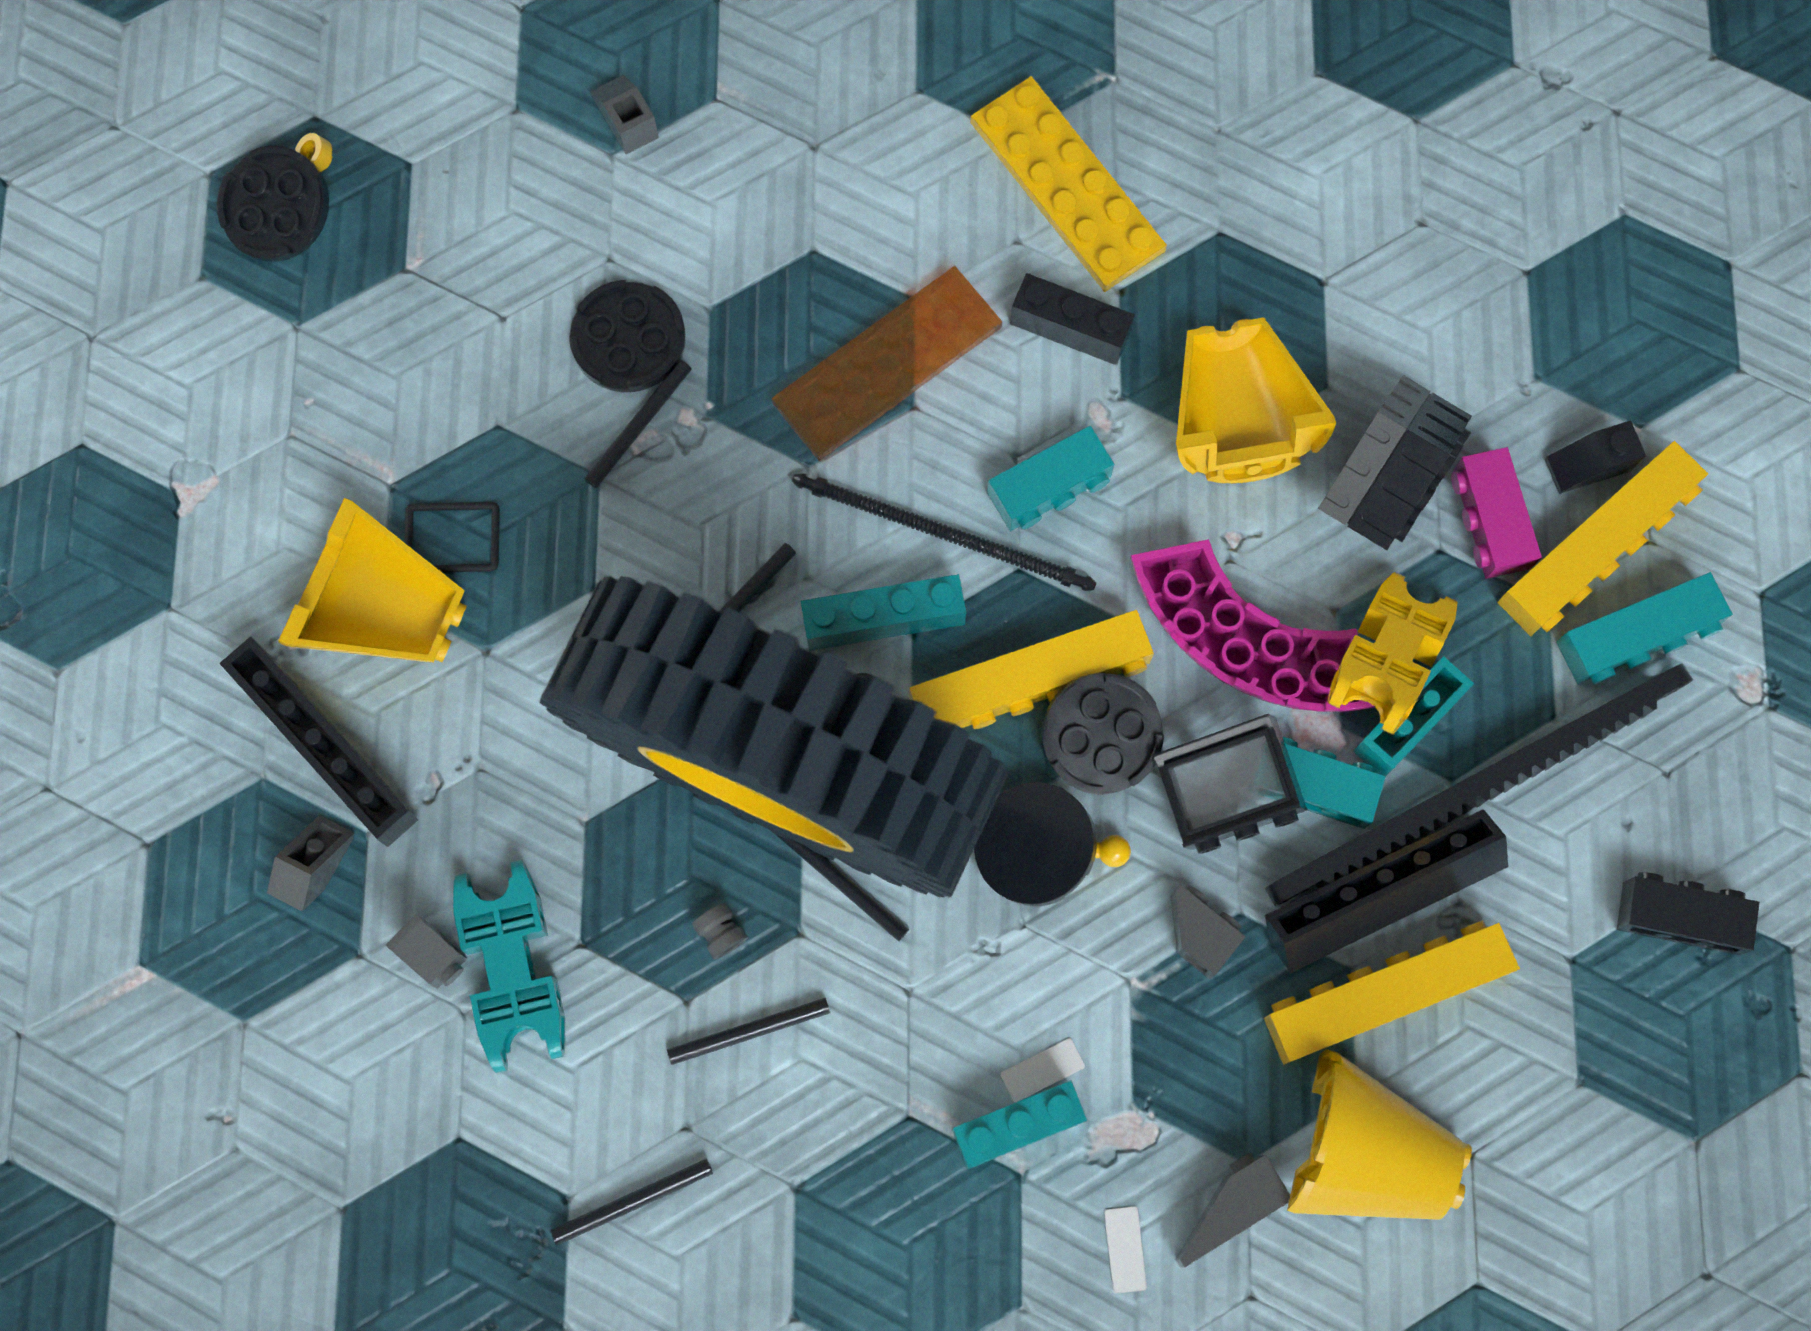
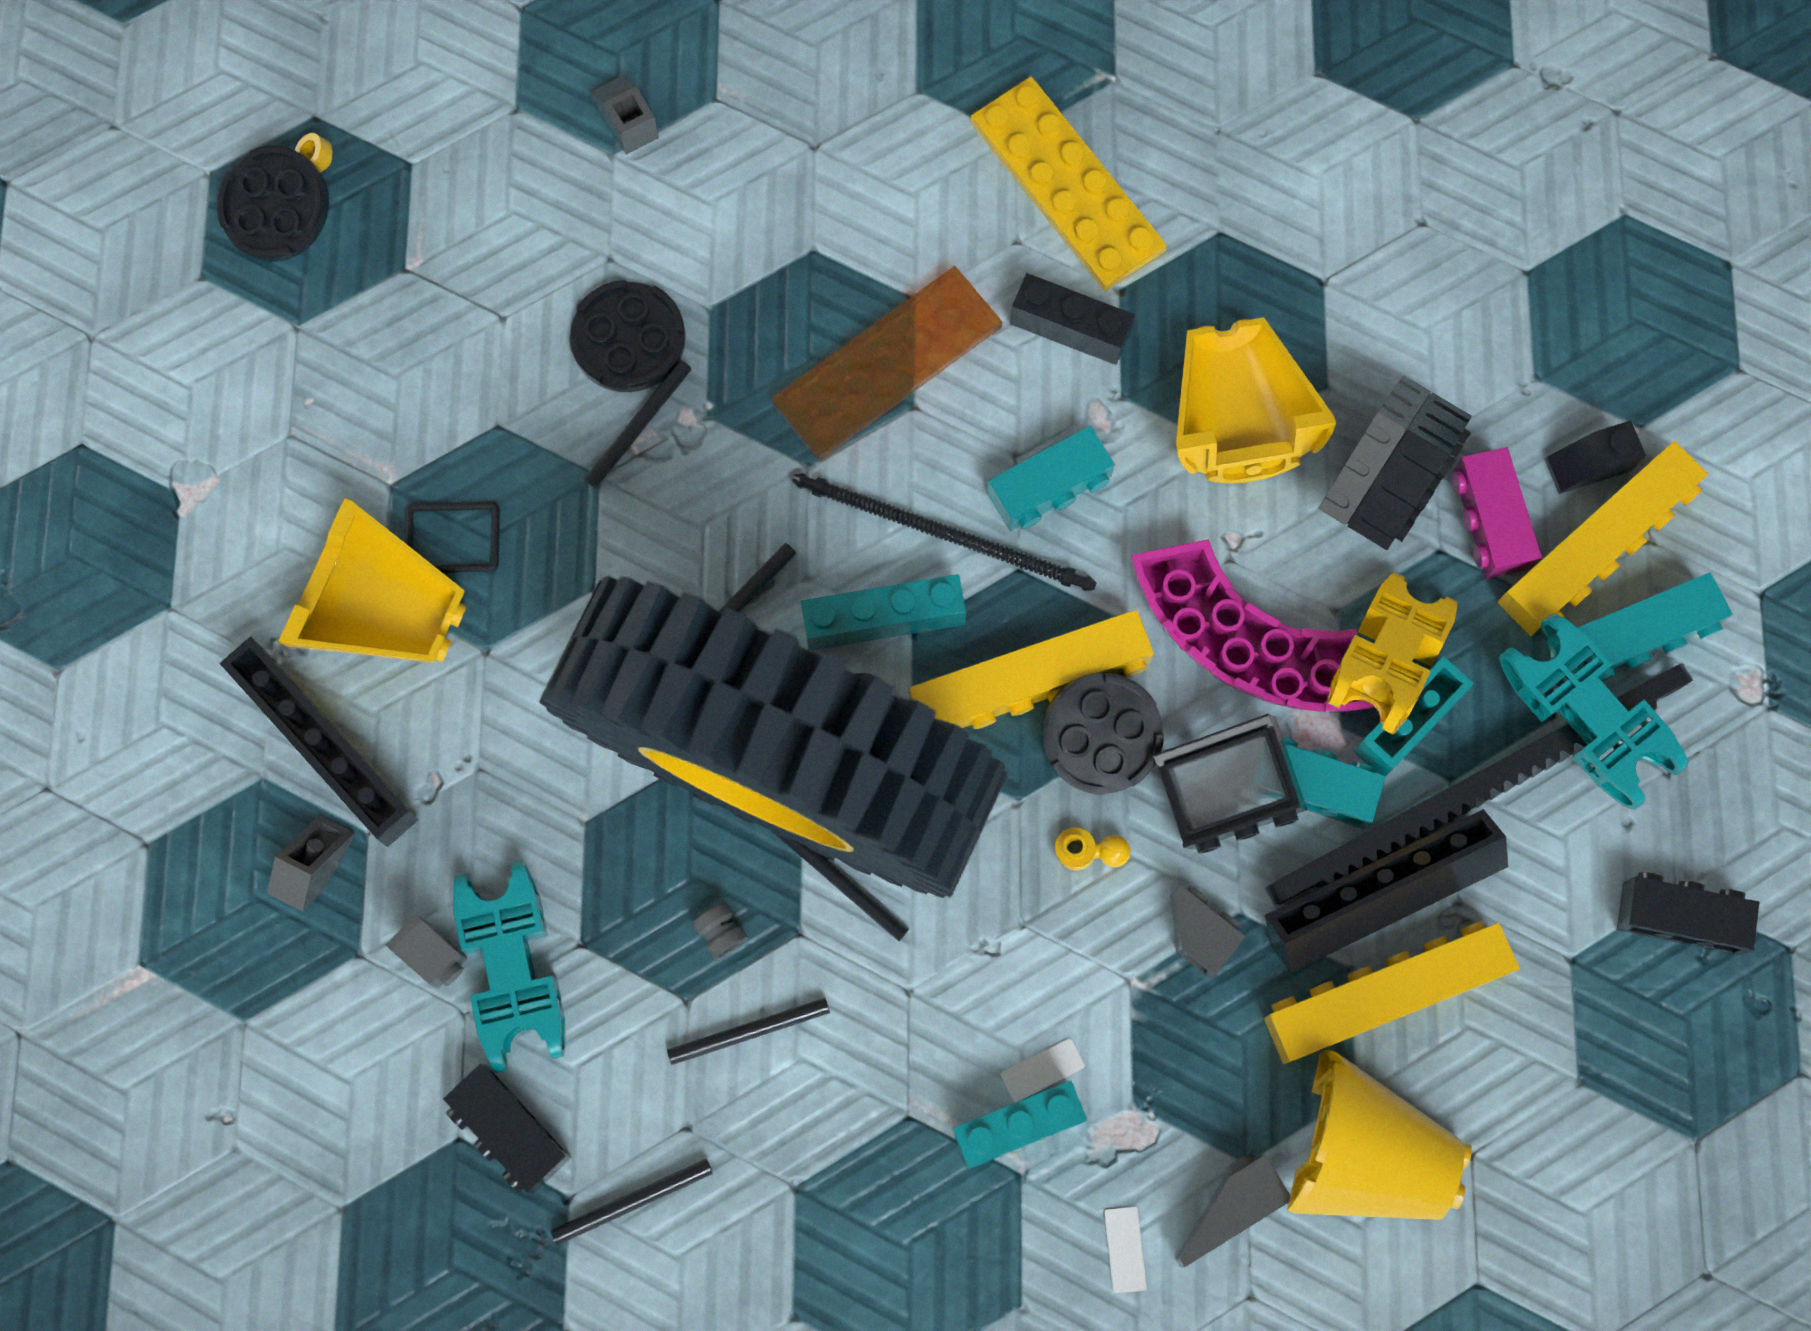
black tile [974,782,1097,907] -> none
none -> black brick [443,1063,572,1193]
none -> teal piece [1499,614,1688,809]

